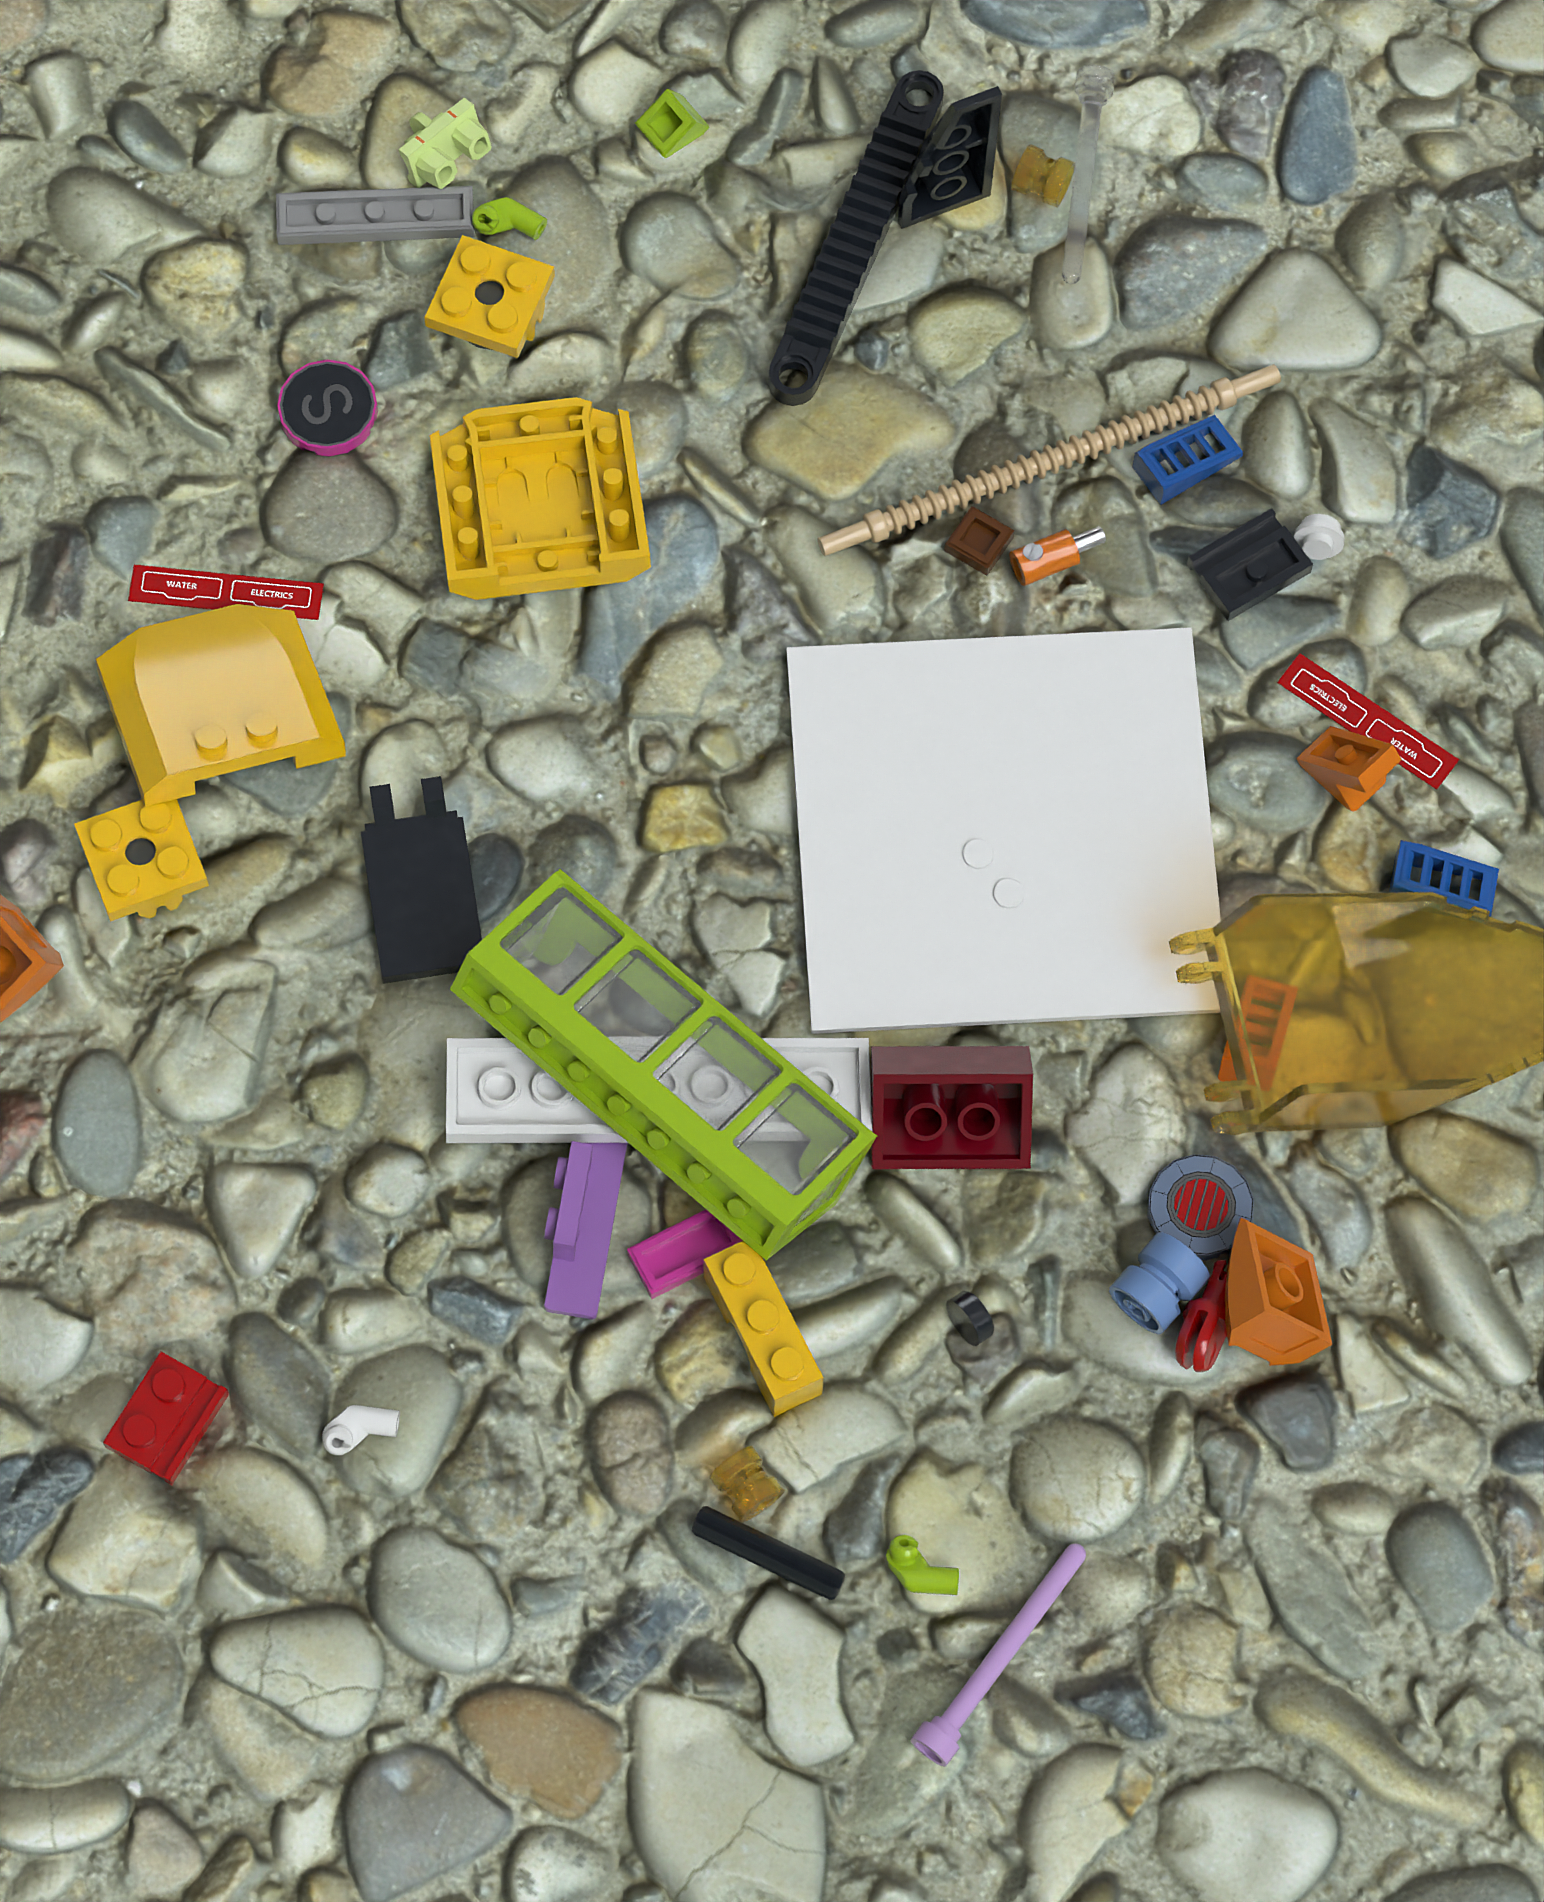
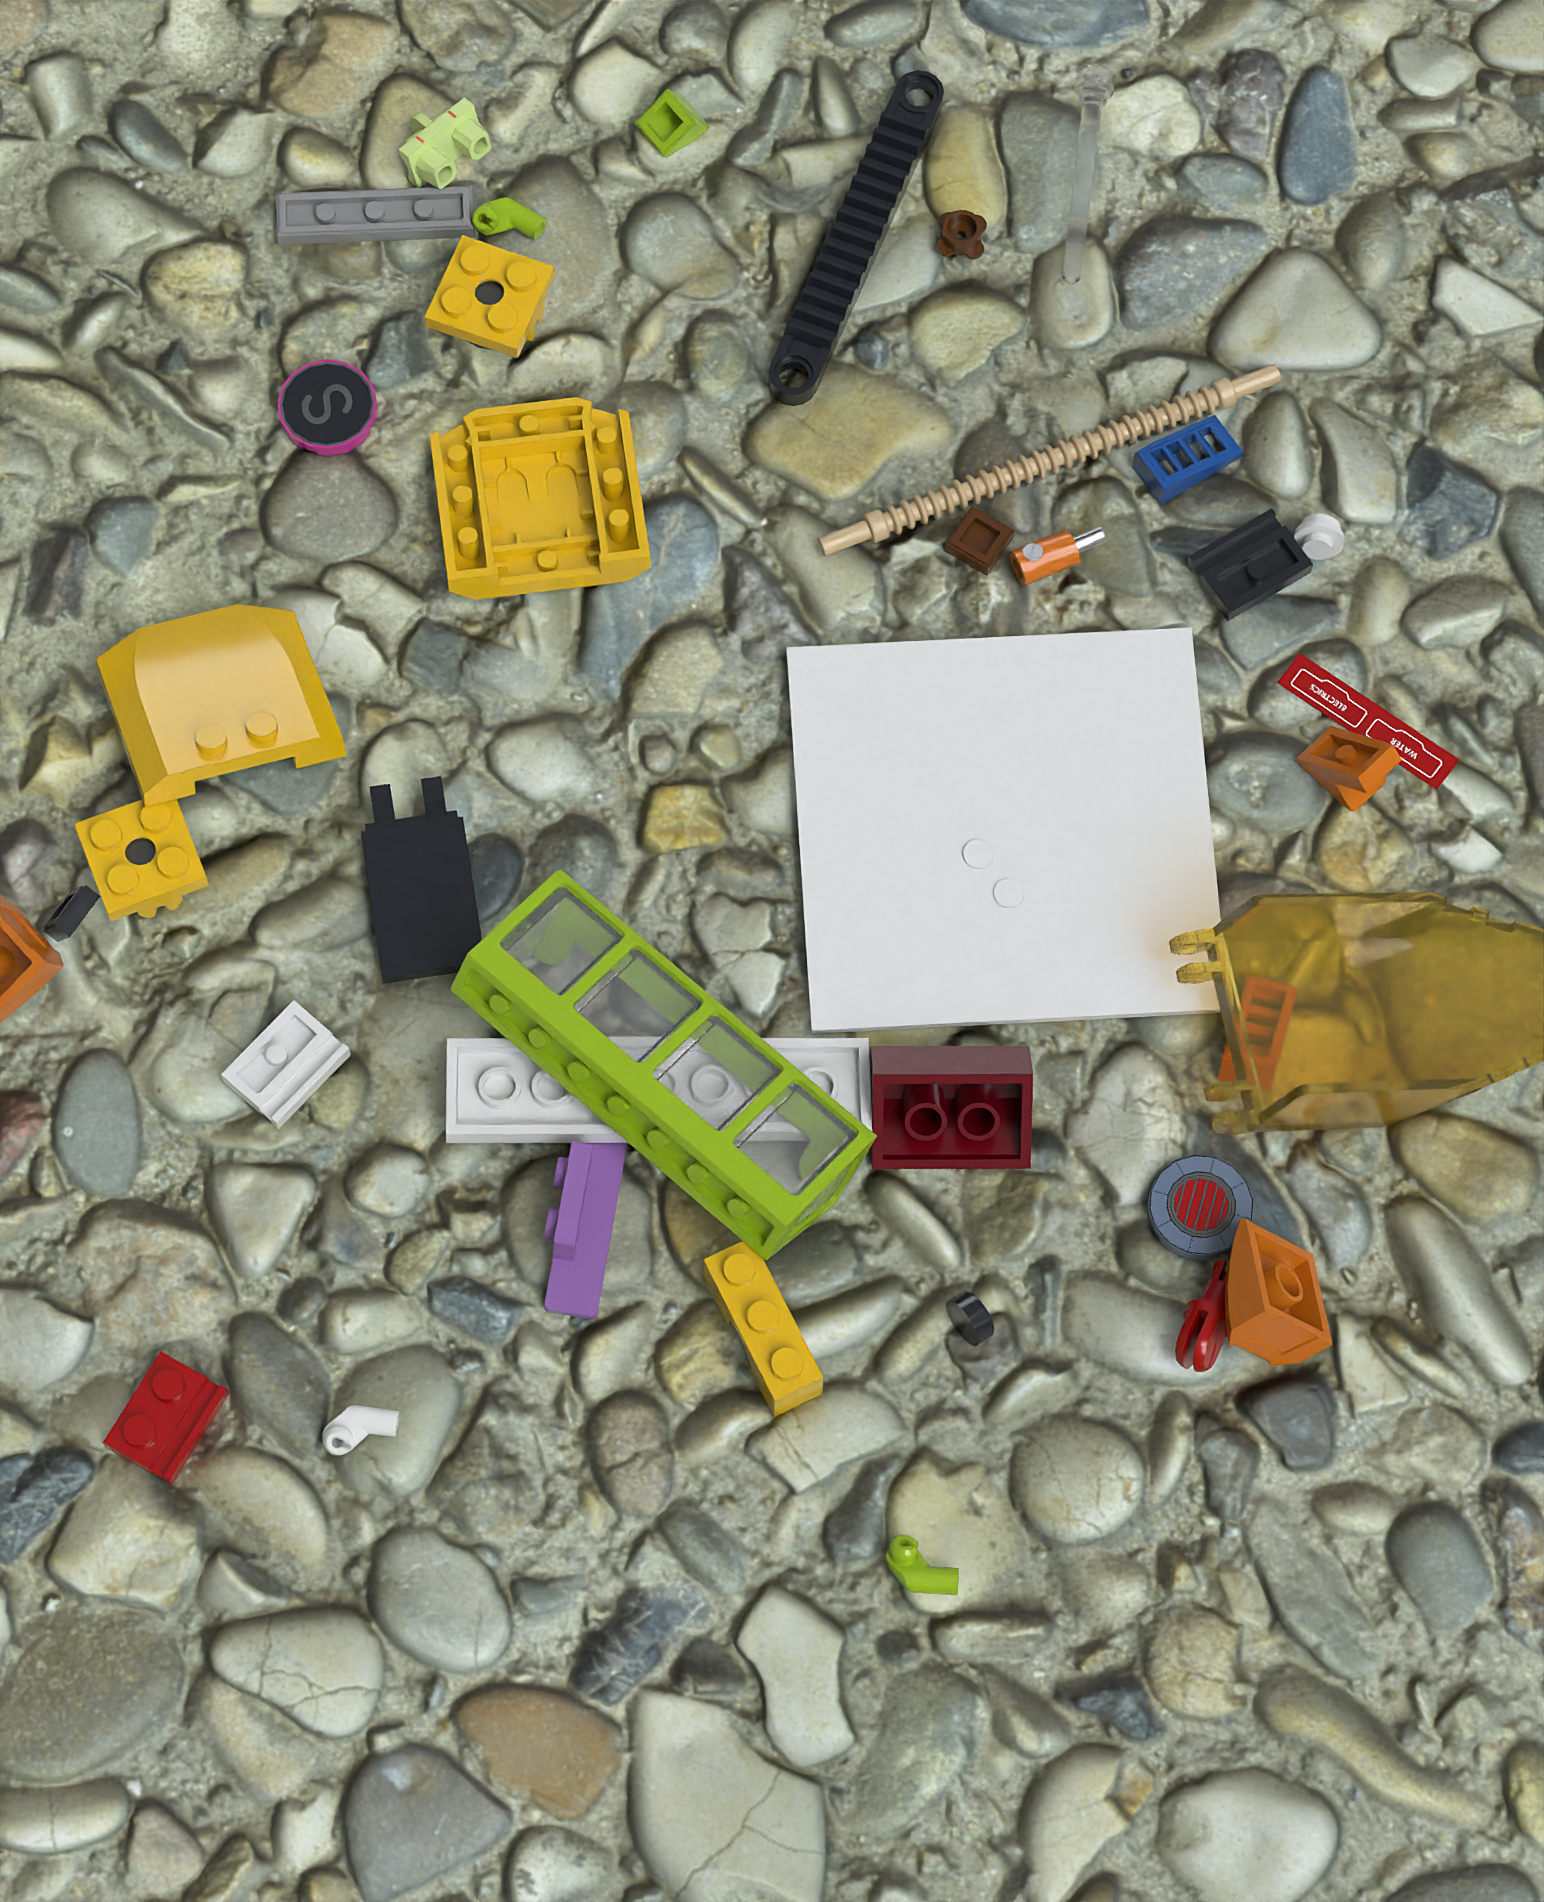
red sticker [128,564,324,620] -> none
dark pink tile [627,1209,743,1299] -> none
black axle [692,1506,845,1600] -> none
clear yellow wheel [709,1446,785,1522] -> none
black wedge [898,86,1002,229] -> none
lavender piece [910,1543,1086,1767] -> none
clear yellow wheel [1011,144,1076,208] -> none
medium blue wheel [1109,1232,1210,1334] -> none
blue slope [1388,840,1499,920] -> none
none -> black tile [44,885,101,942]
none -> white plate [221,1000,351,1129]
none -> reddish brown plate [936,210,987,260]

